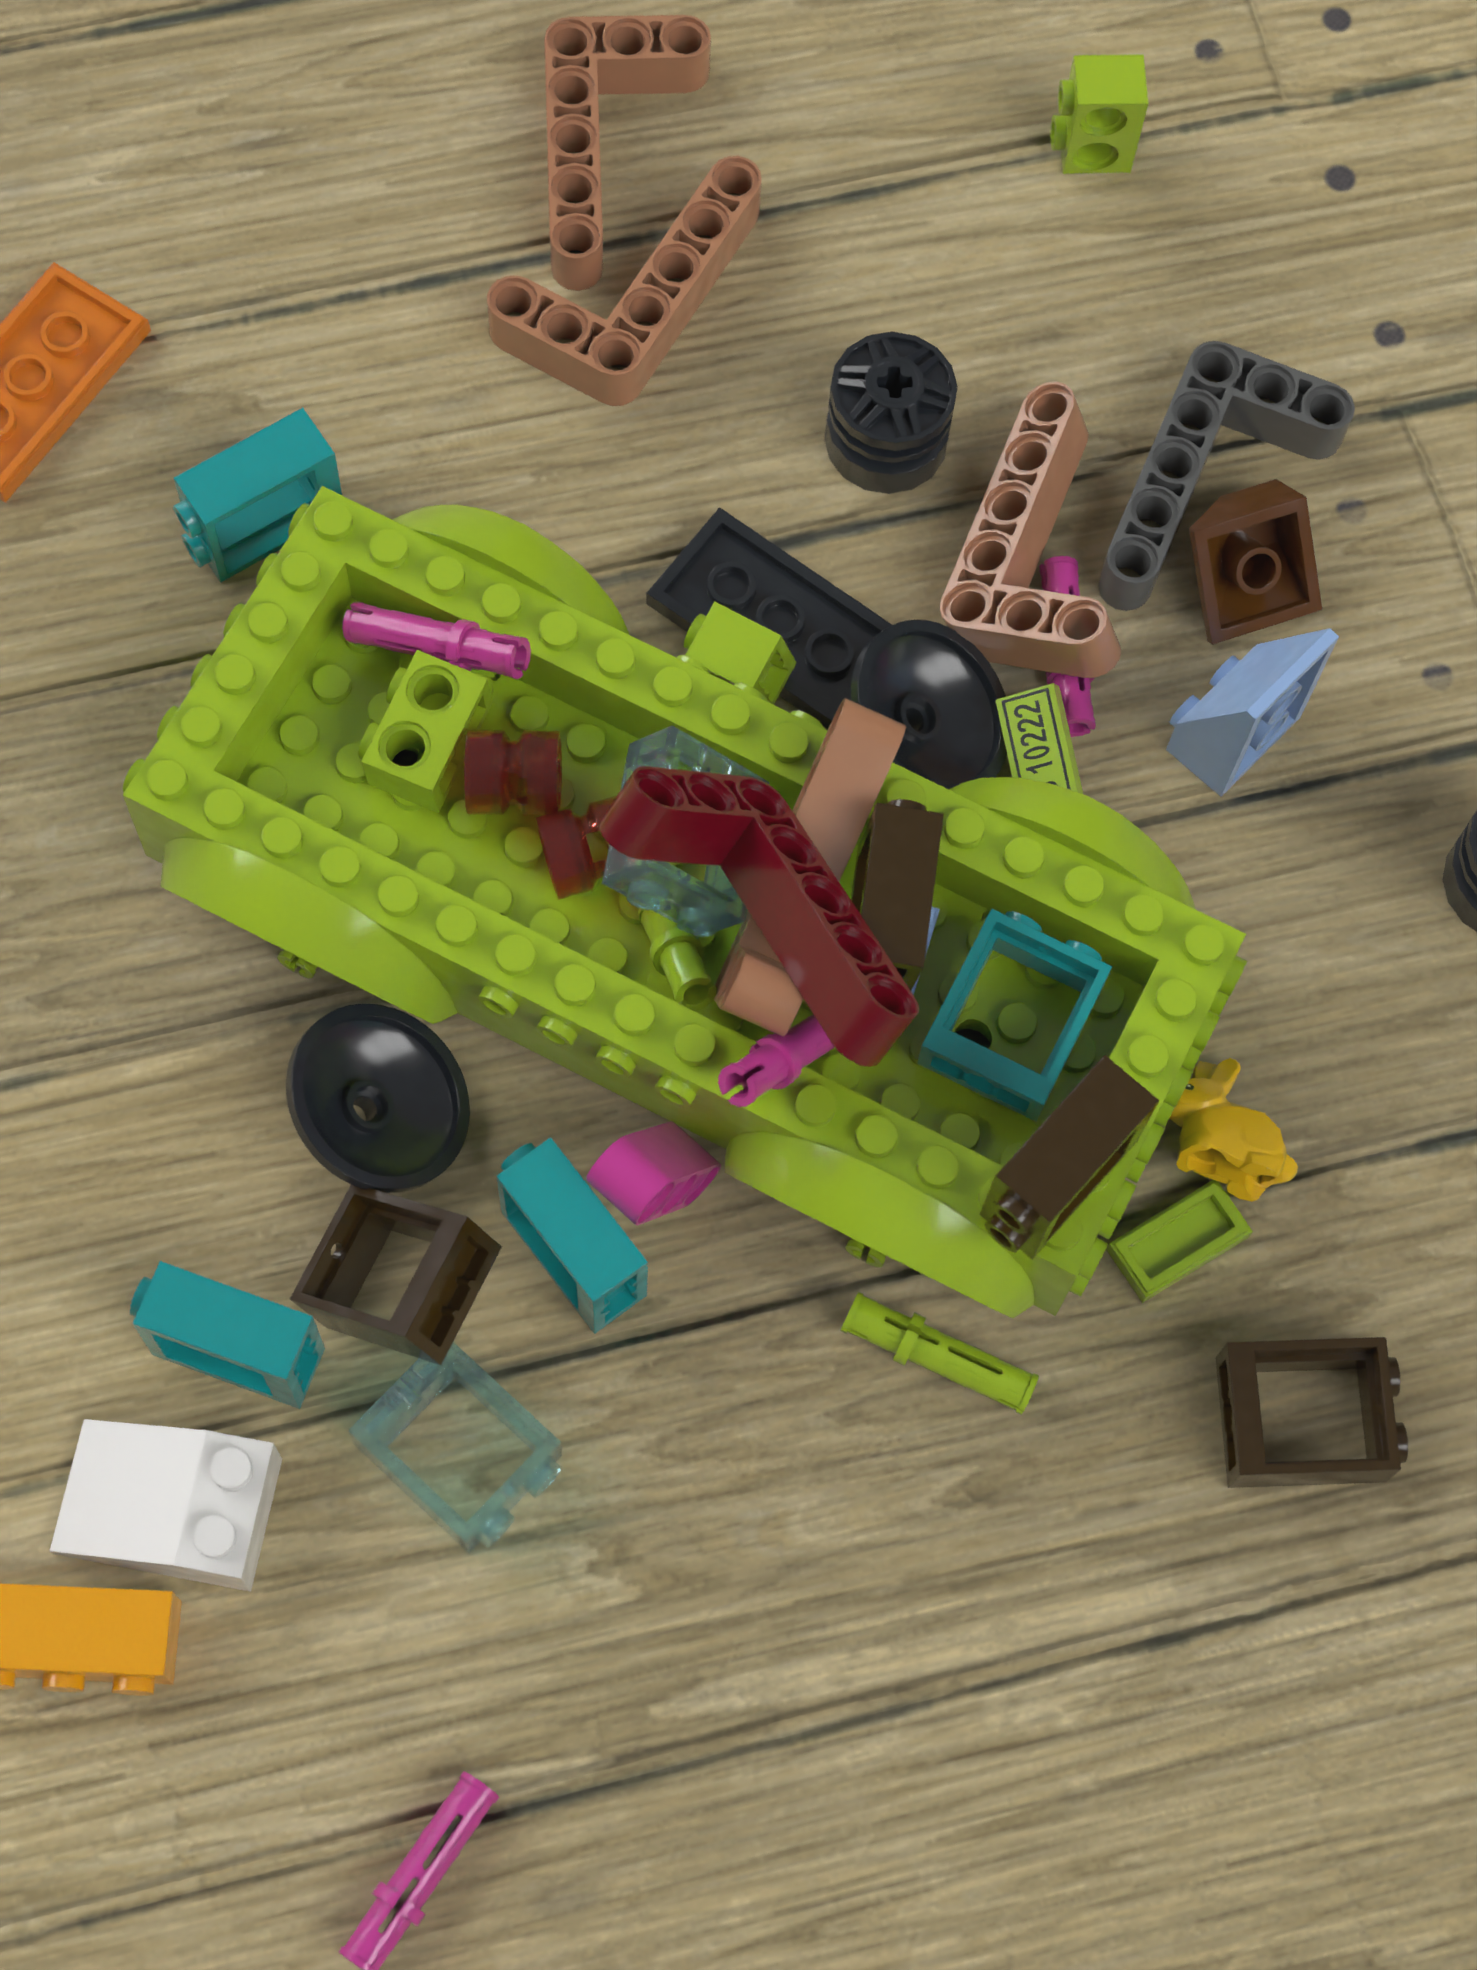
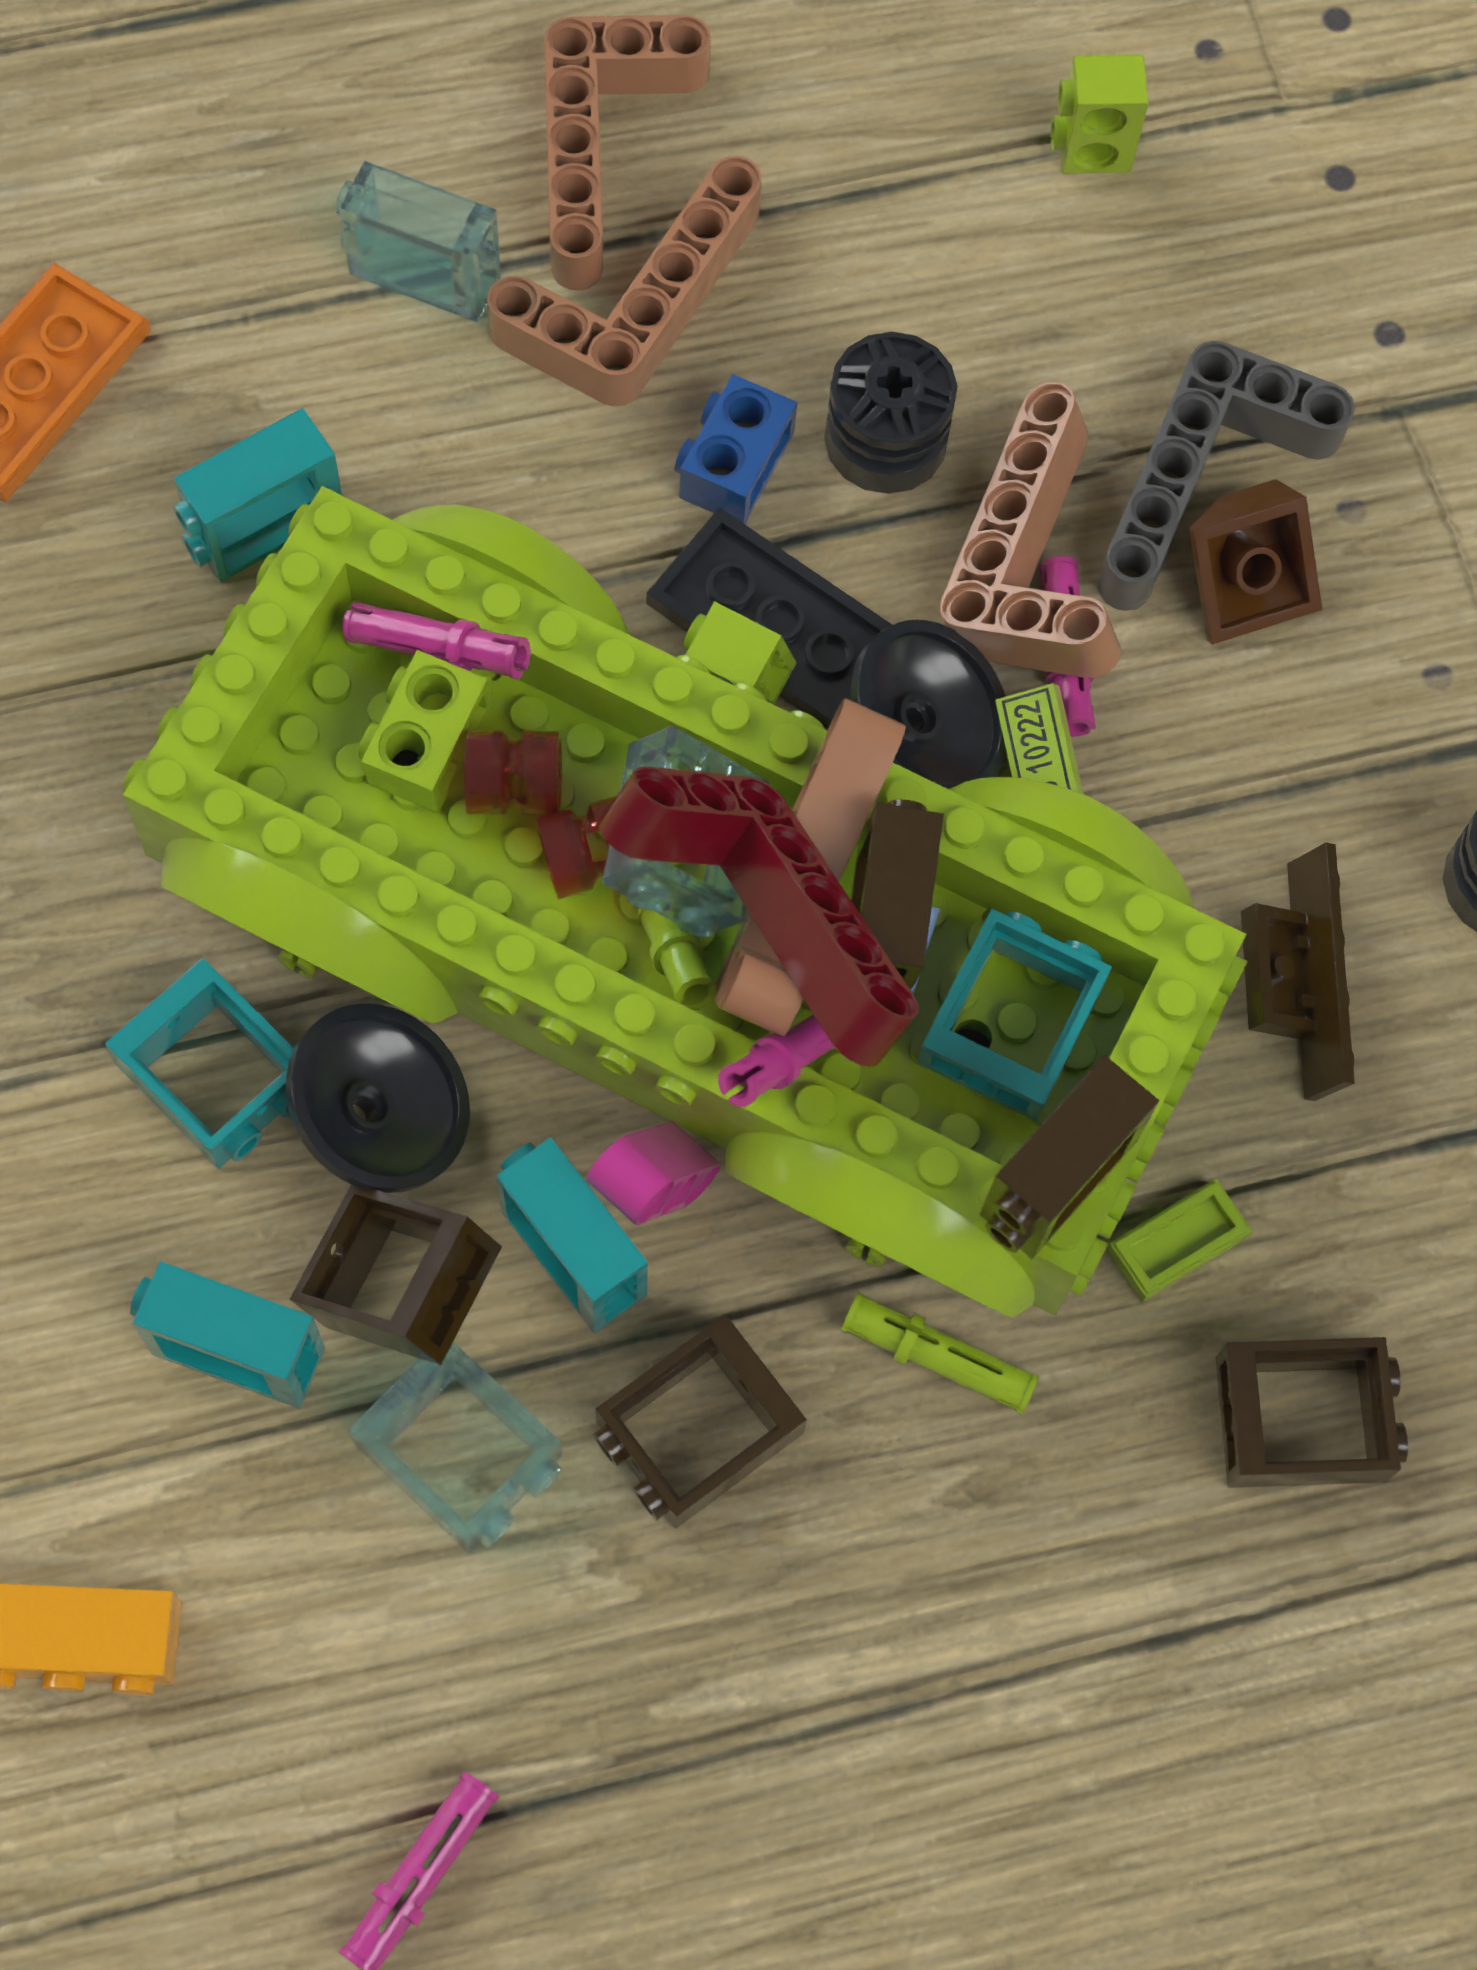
white slope [50,1419,282,1592] -> none
light blue slope [1166,628,1339,797] -> none
yellow animal [1170,1058,1298,1202] -> none
none -> teal window [105,958,294,1169]
none -> clear light blue window [336,161,501,323]
none -> dark brown window [593,1314,807,1529]
none -> blue brick [674,374,798,524]
none -> dark brown bracket [1241,842,1355,1101]

